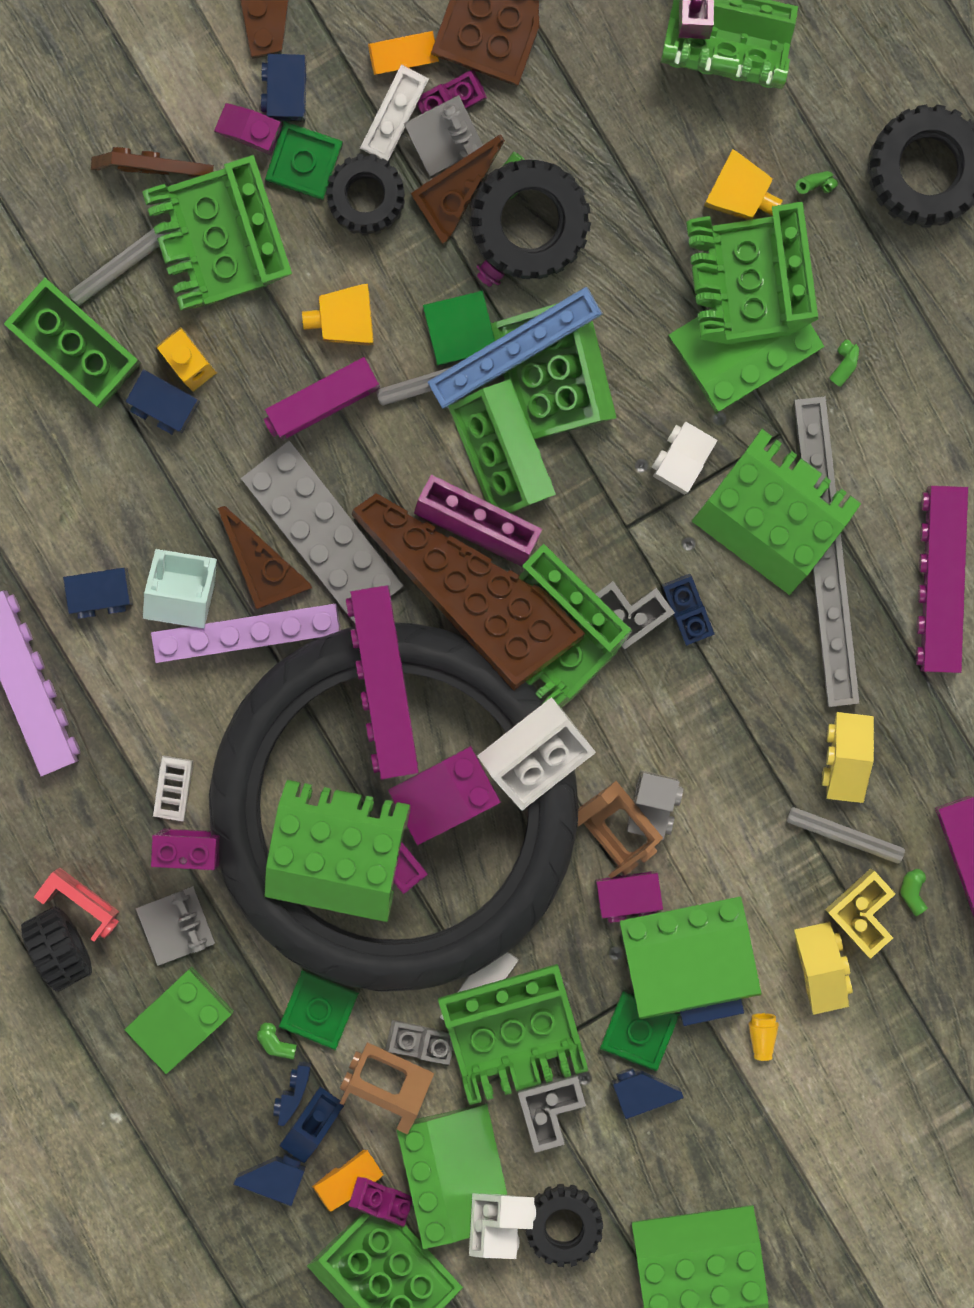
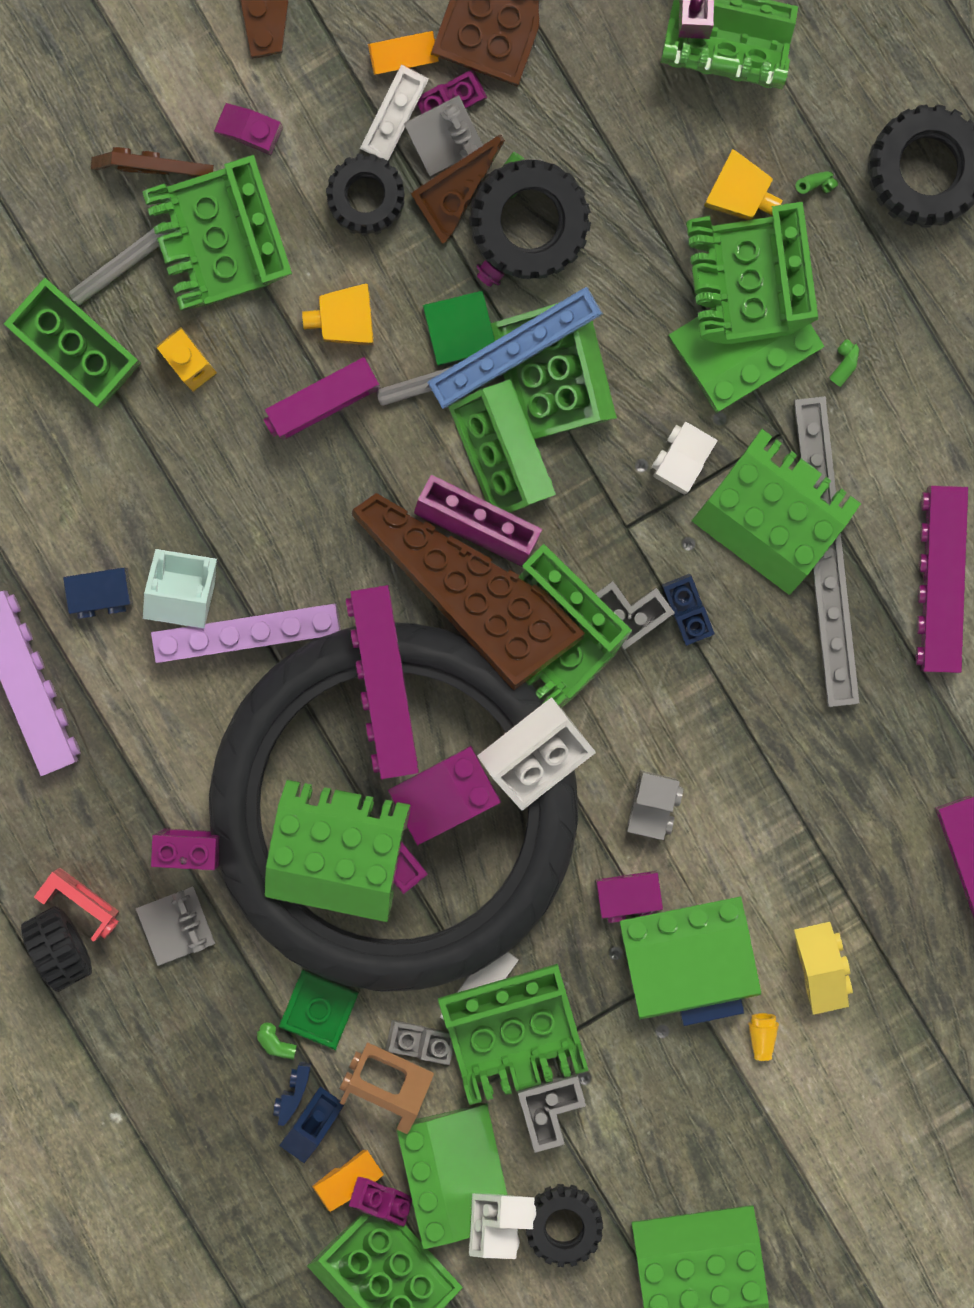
bright green slope [124,966,234,1074] -> none
dark blue brick [125,369,200,435] -> none
white slope [153,756,194,821] -> none
reddish brown wing [218,506,312,609] -> none
dark blue slope [233,1154,306,1206] -> none
light grey plate [241,441,404,623] -> none
dark blue brick [261,54,307,122] -> none
green tile [265,121,343,201] -> none
medium nougat window [577,781,663,879] -> none
green tile [599,991,680,1071] -> none
dark blue slope [612,1068,684,1119] -> none
light grey axle [787,807,905,864] -> none
light yellow brick [821,712,874,803] -> none
light yellow brick [825,868,895,959] -> none
bright green arm [900,869,928,916] -> none

